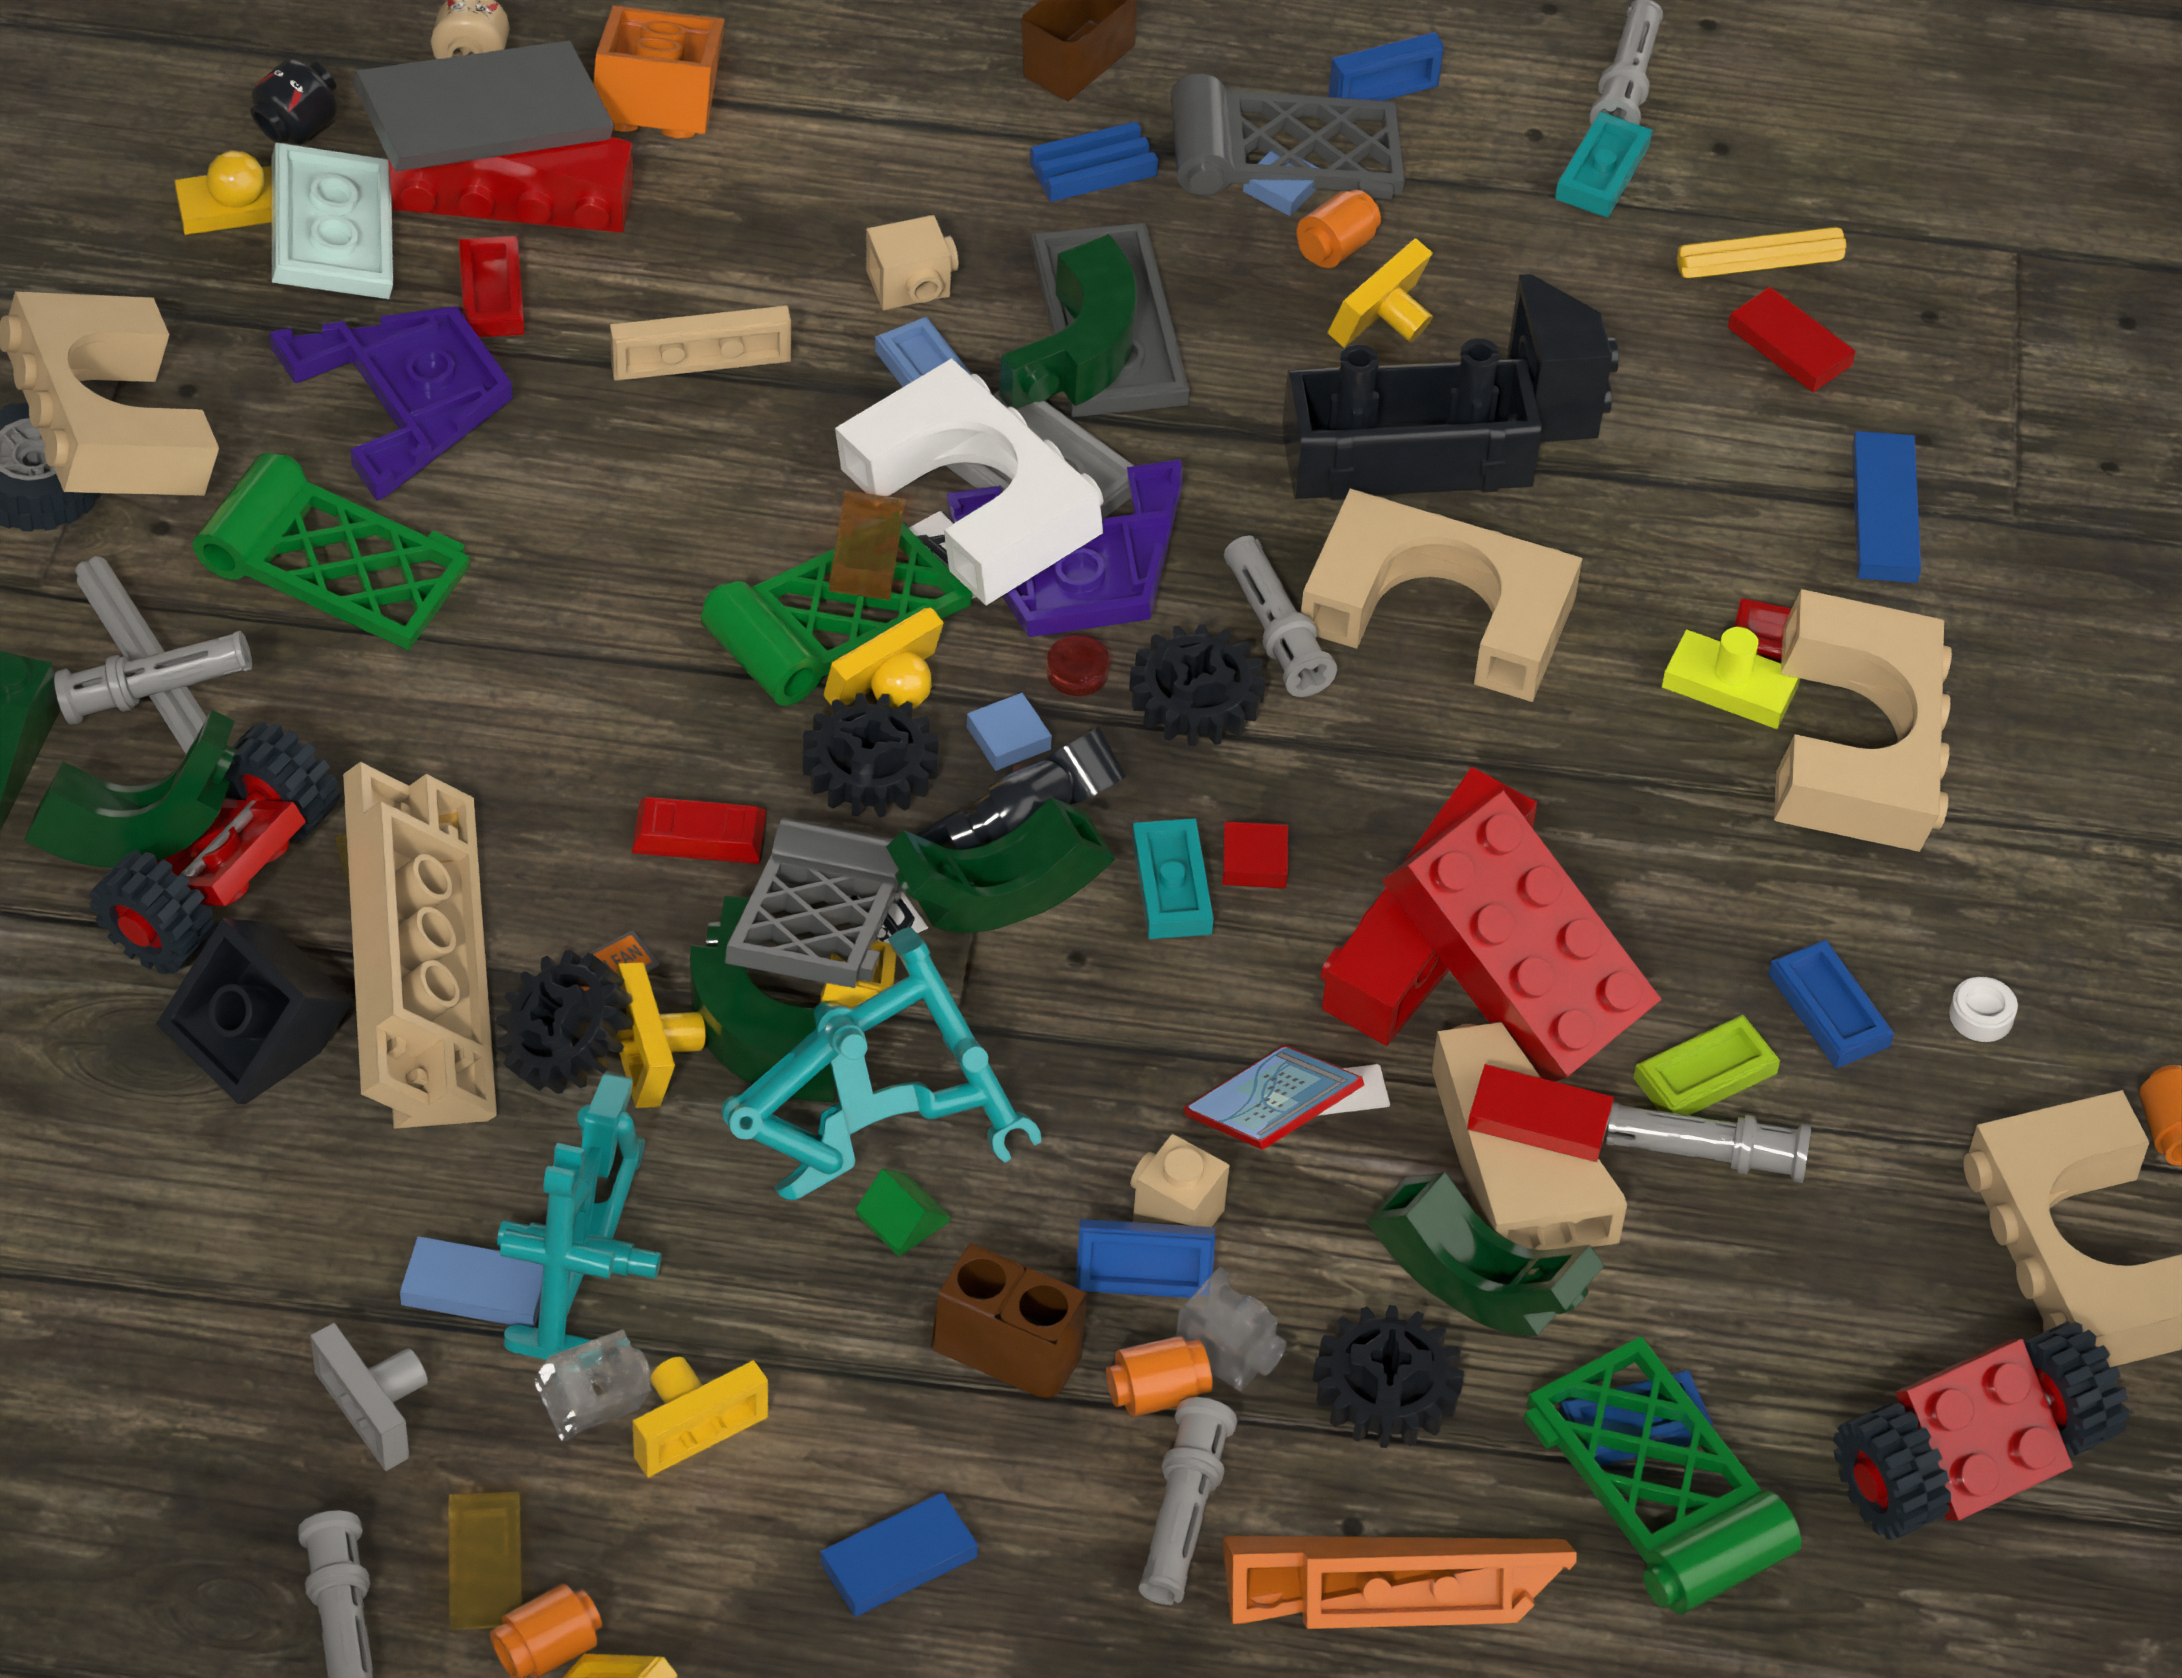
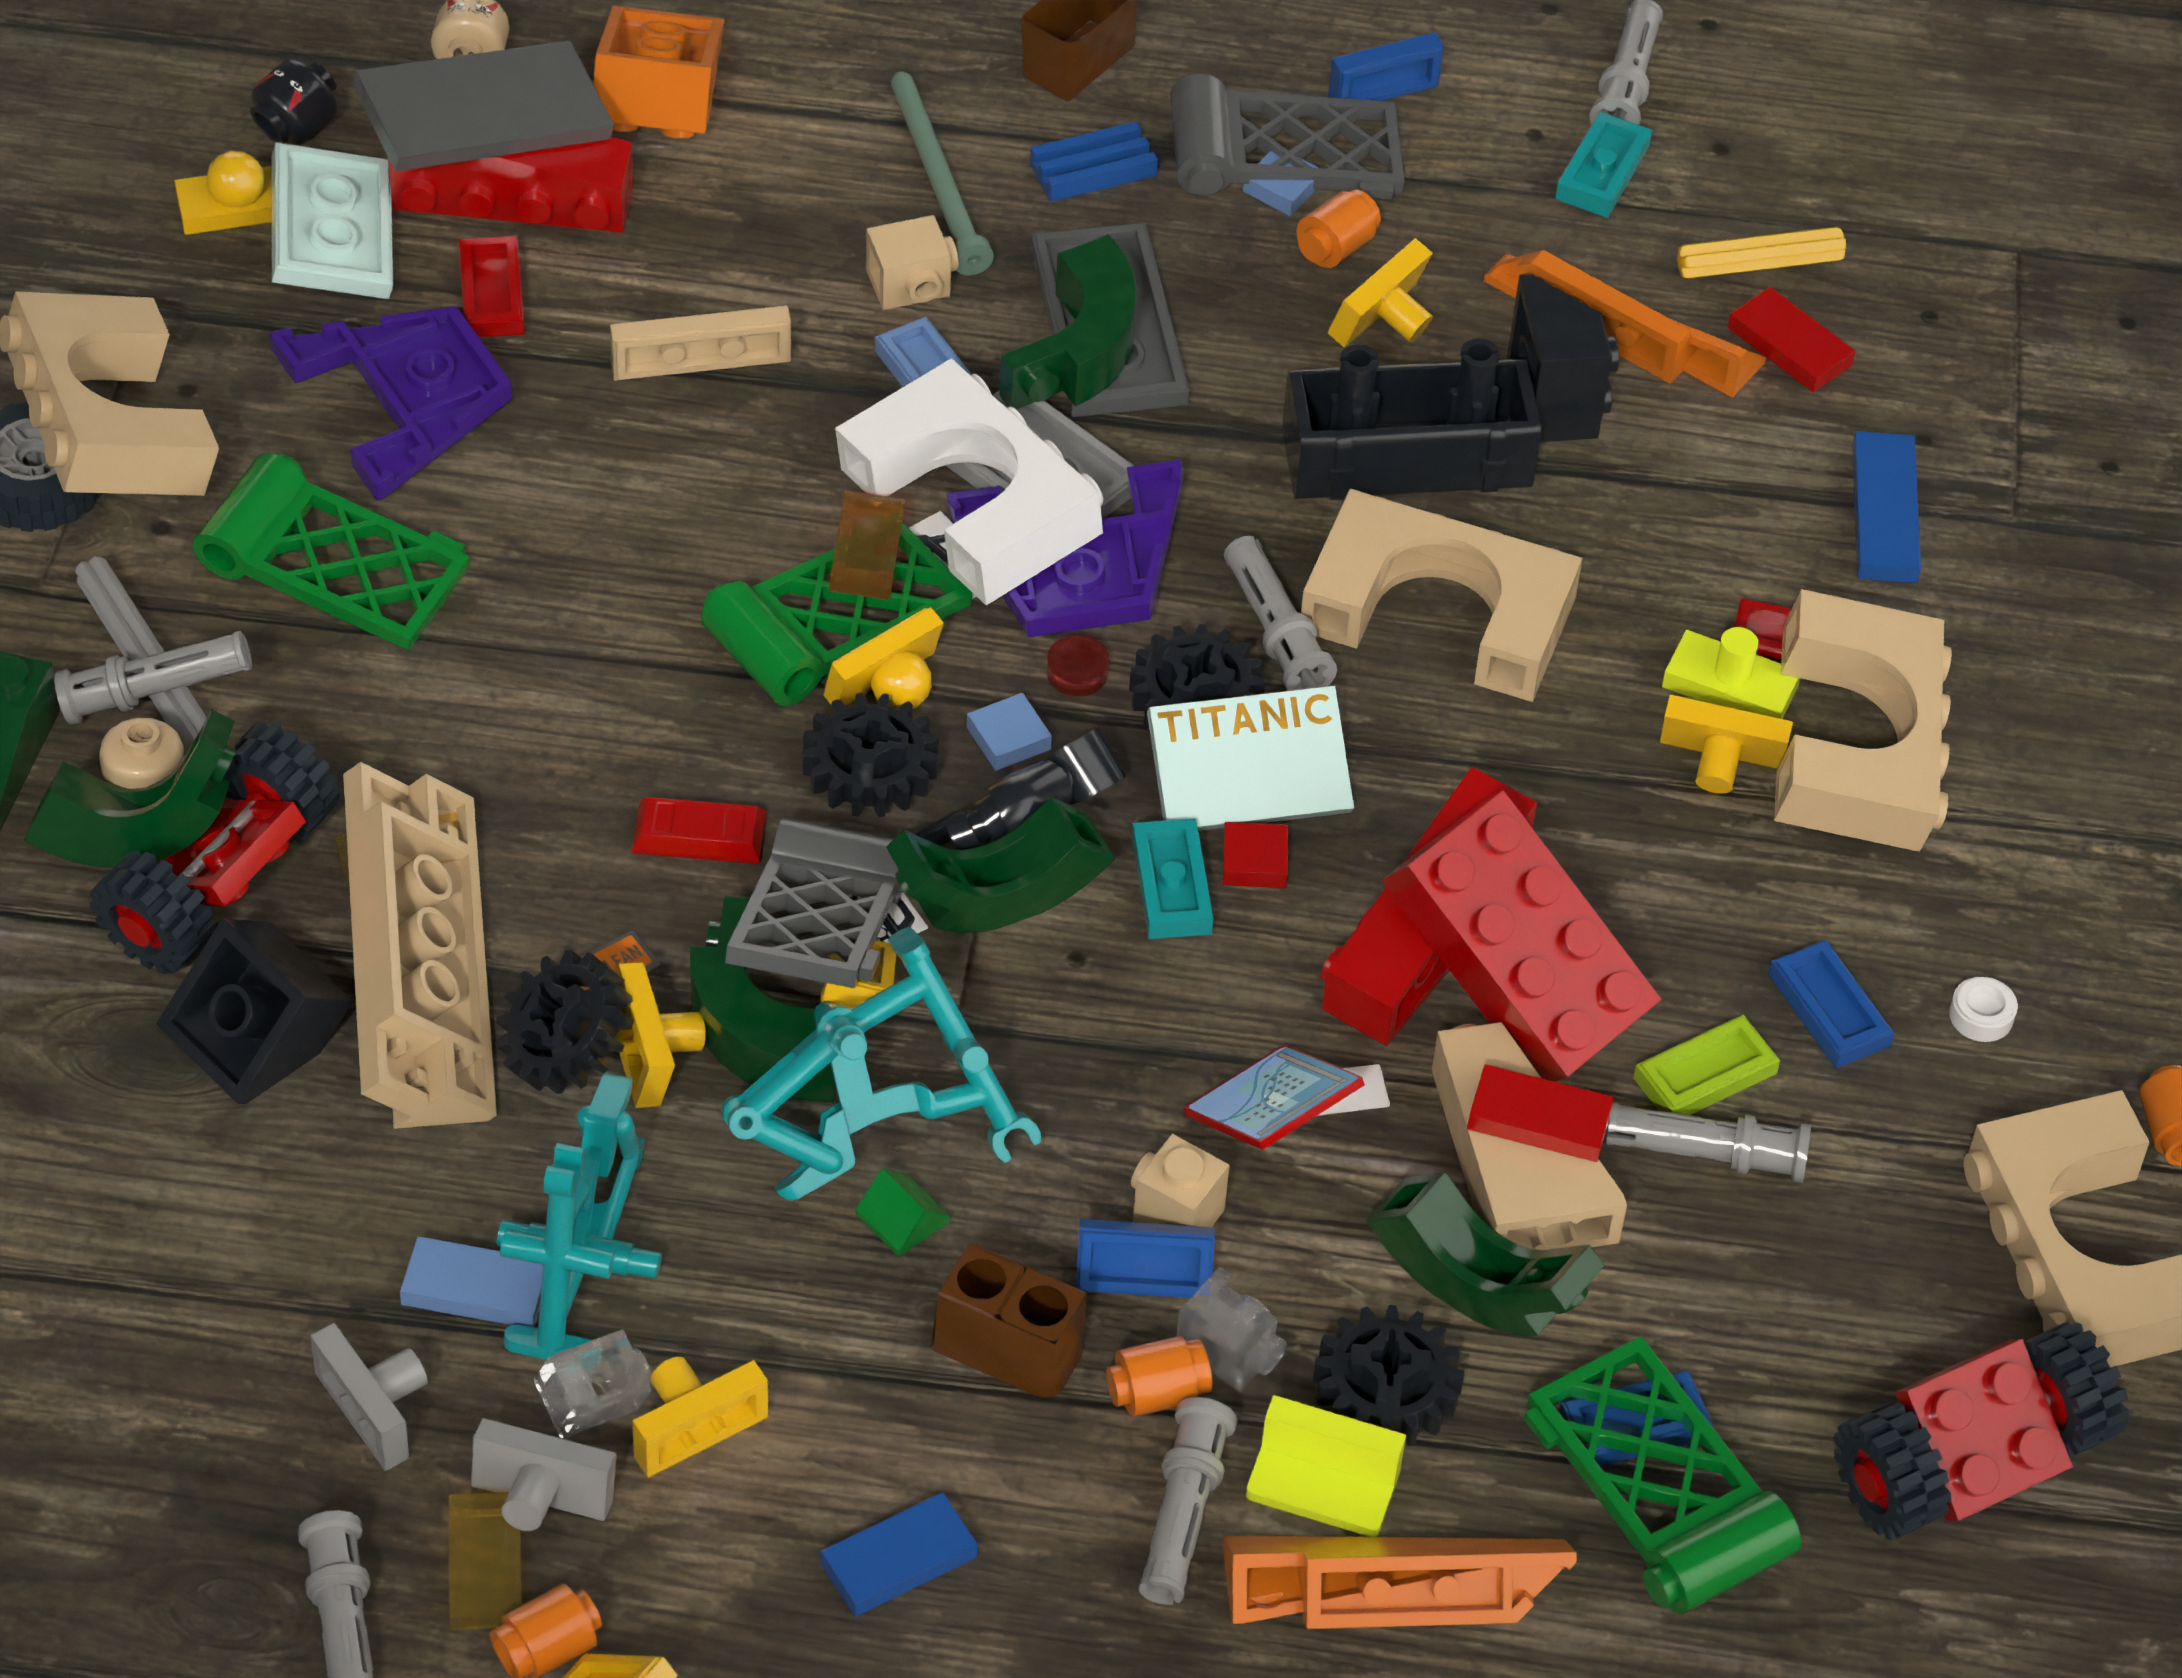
none -> tan head [99,717,184,789]
none -> light grey tile [471,1418,616,1531]
none -> sand green bar [891,71,994,275]
none -> light aqua tile [1147,686,1354,831]
none -> neon yellow panel [1246,1395,1406,1537]
none -> orange wedge [1484,250,1766,398]
none -> yellow tile [1660,694,1793,793]

